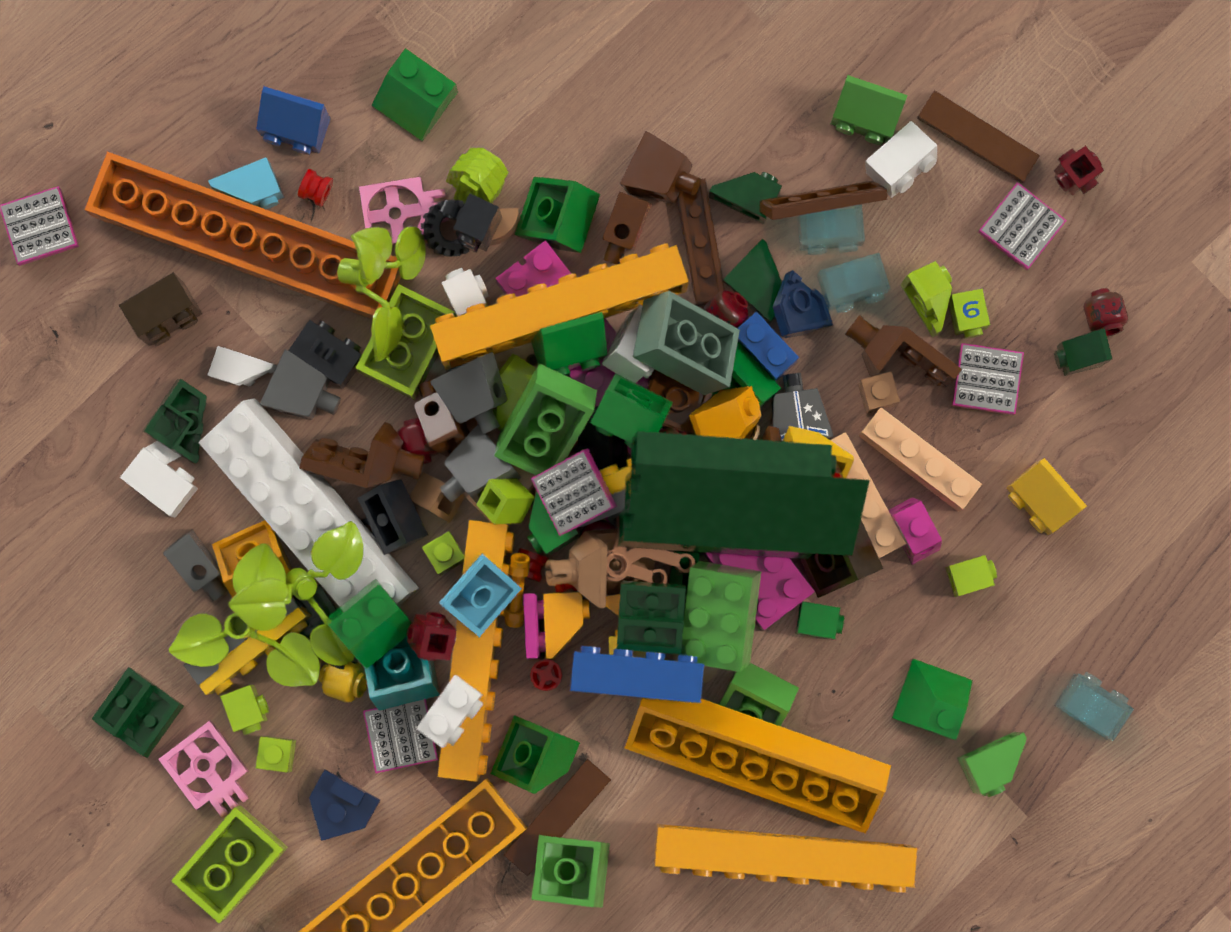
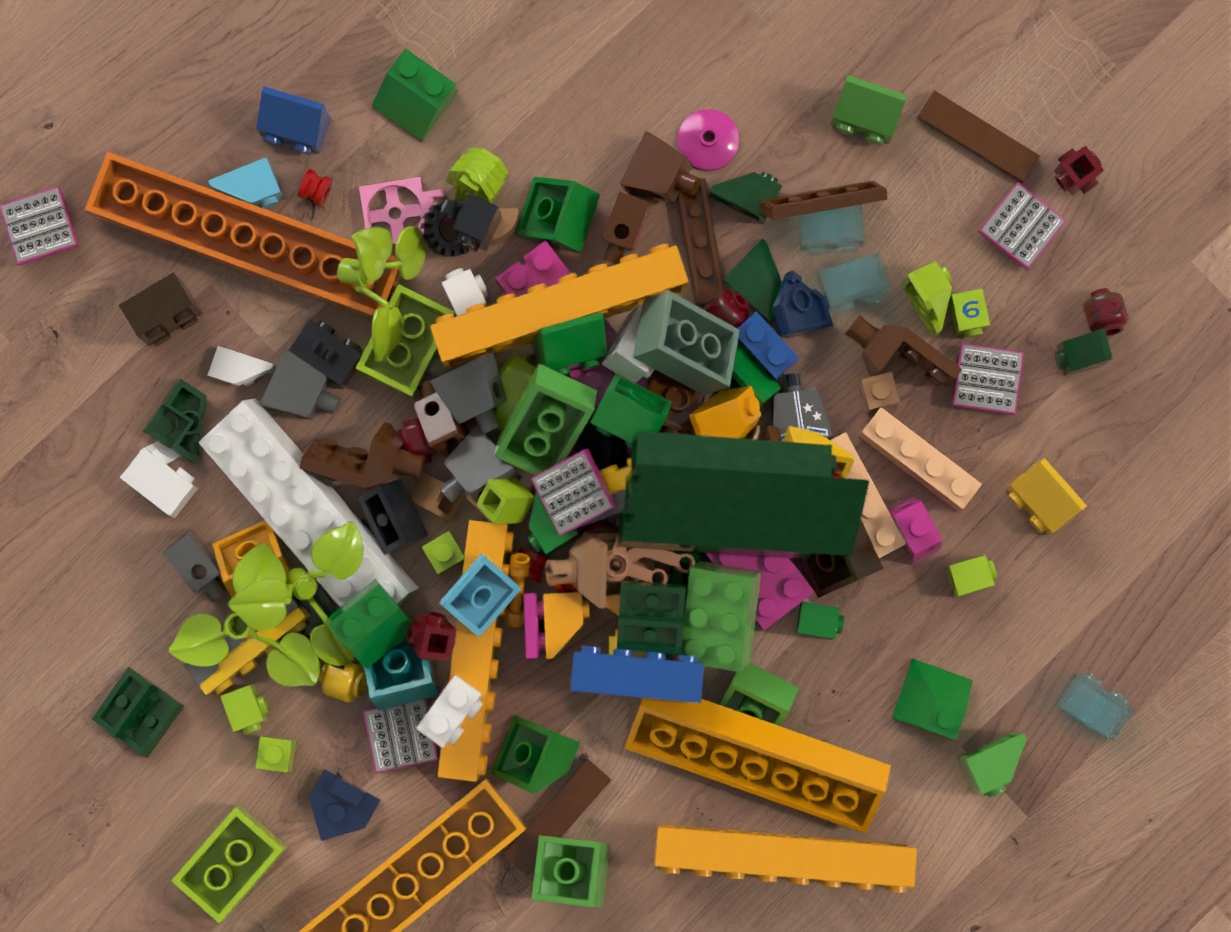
bright pink piece [159,720,249,818] -> none
red wheel [530,659,562,691] -> none
white brick [865,121,937,198] -> none
none -> dark pink dish [677,109,739,171]

